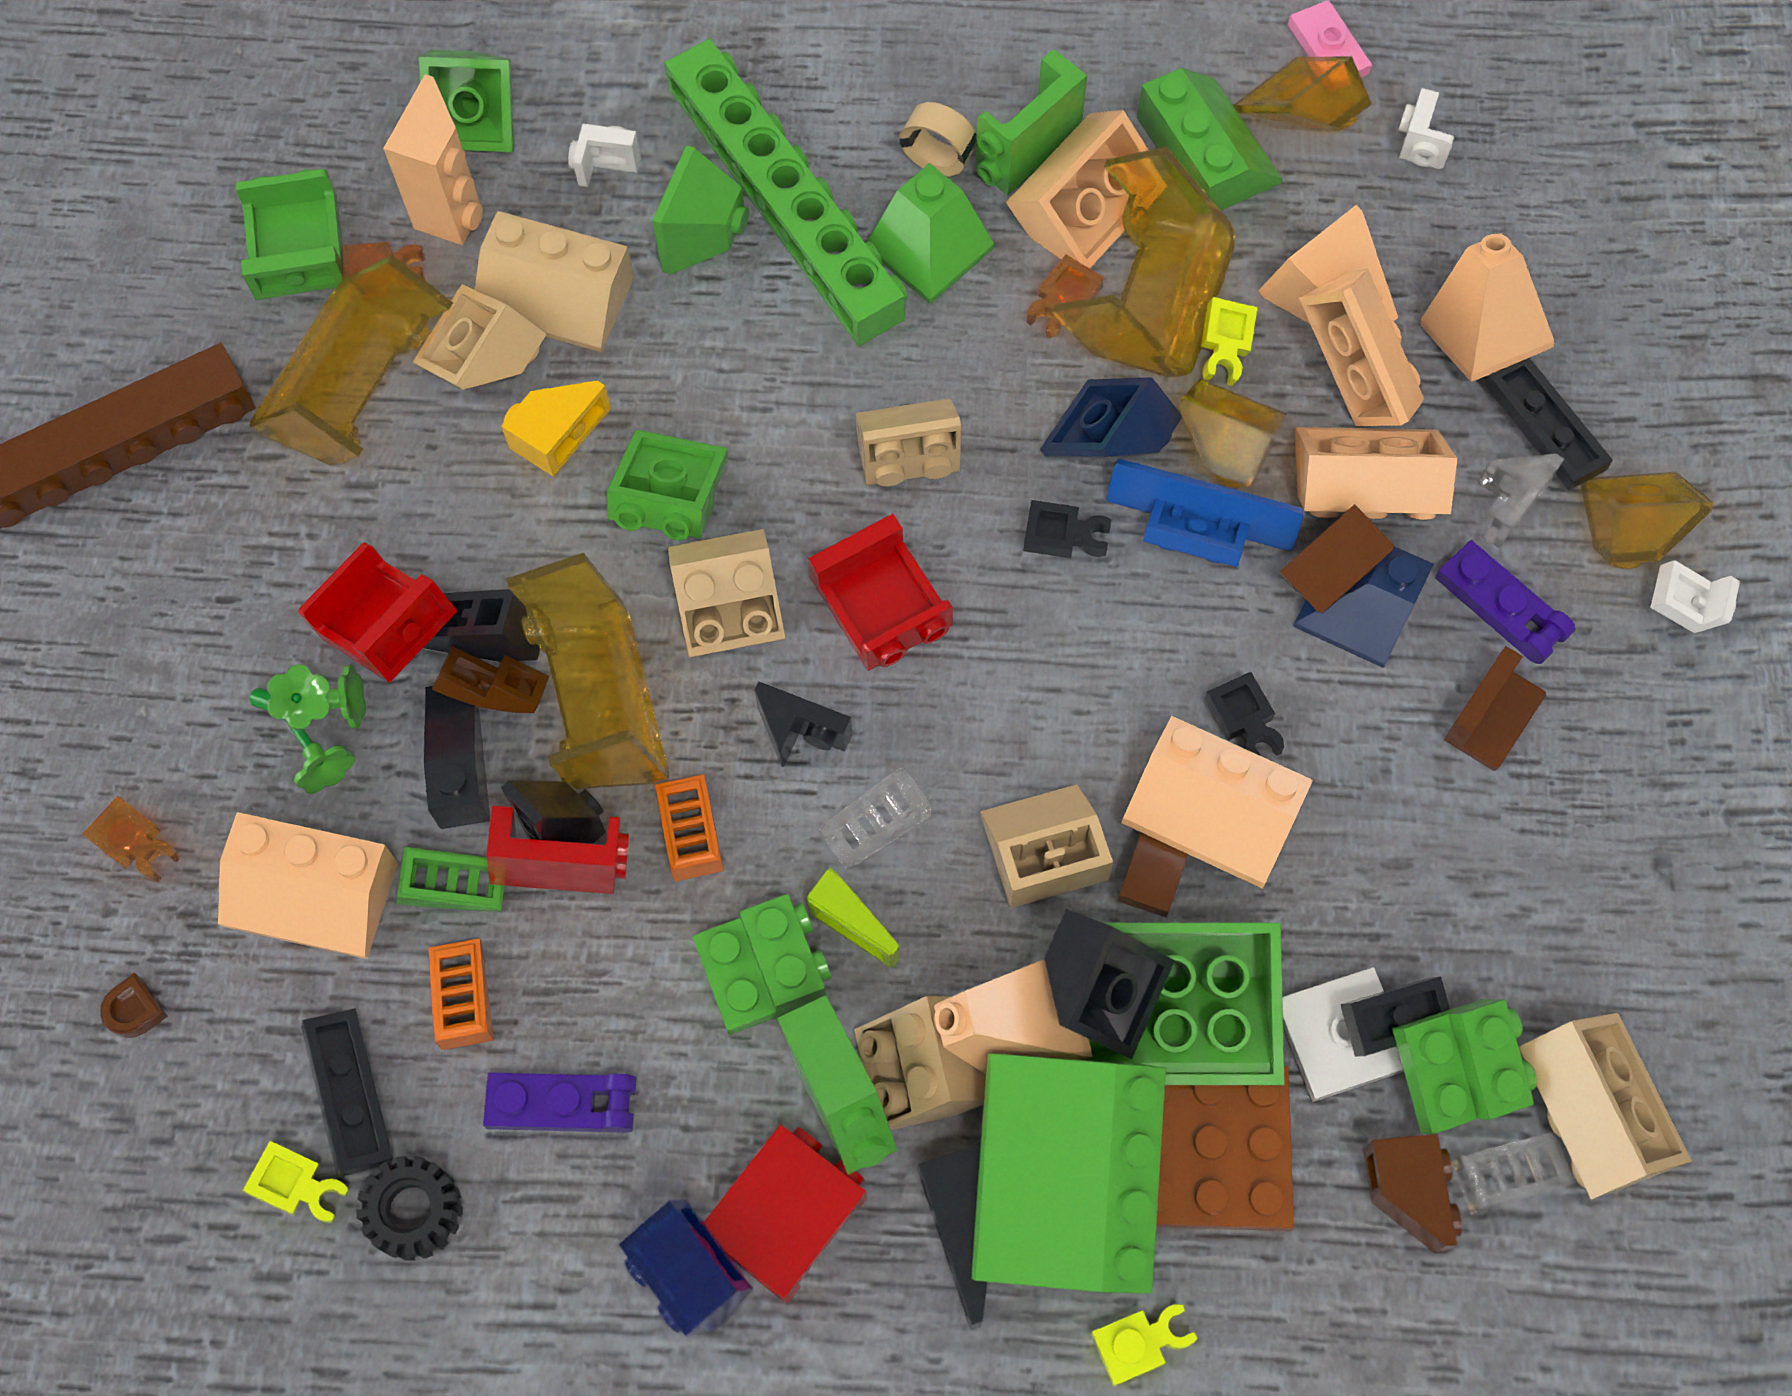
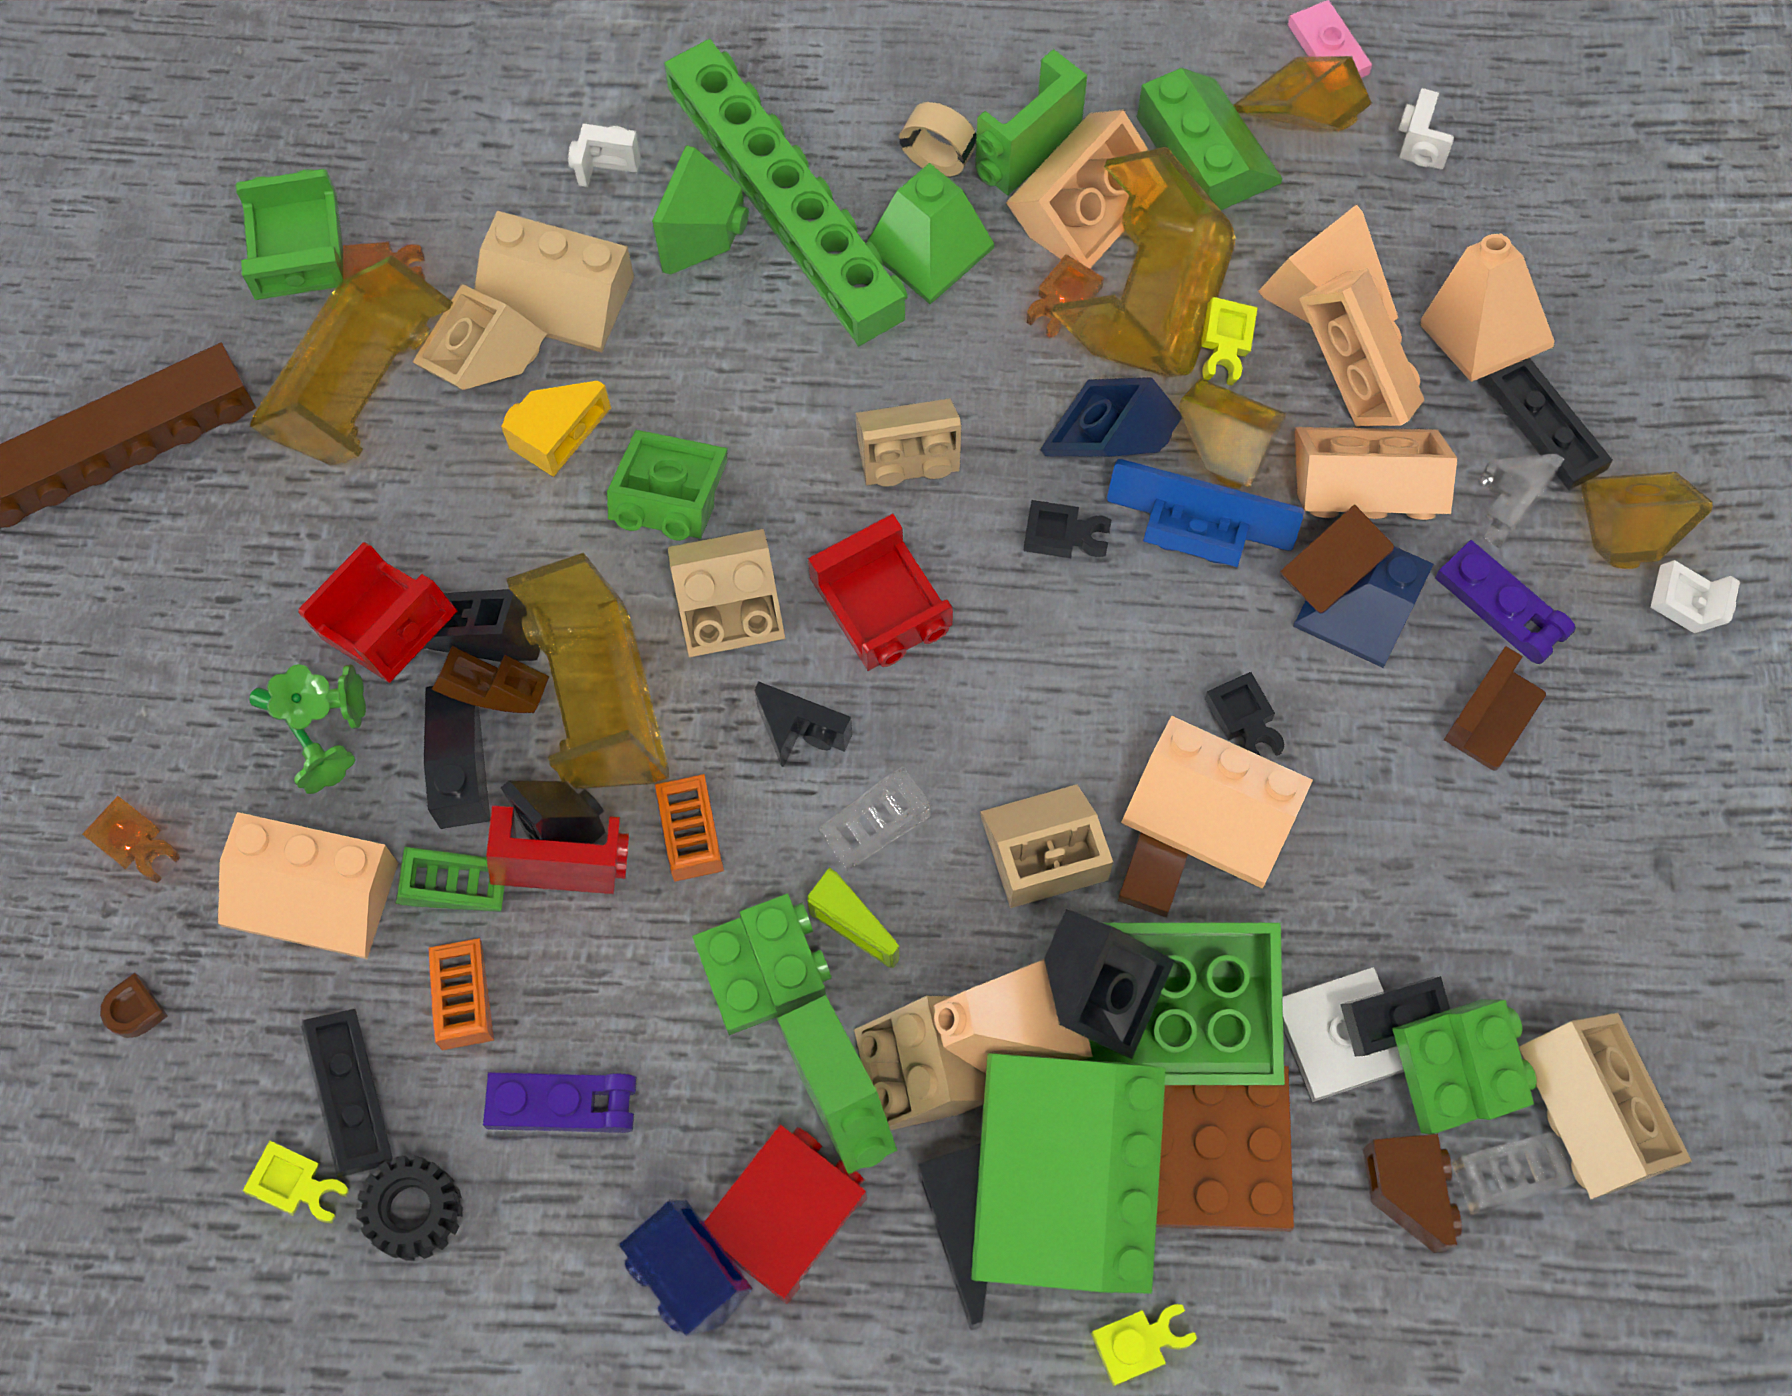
light nougat slope [383,74,483,246] -> none
bright green slope [419,50,514,152] -> none

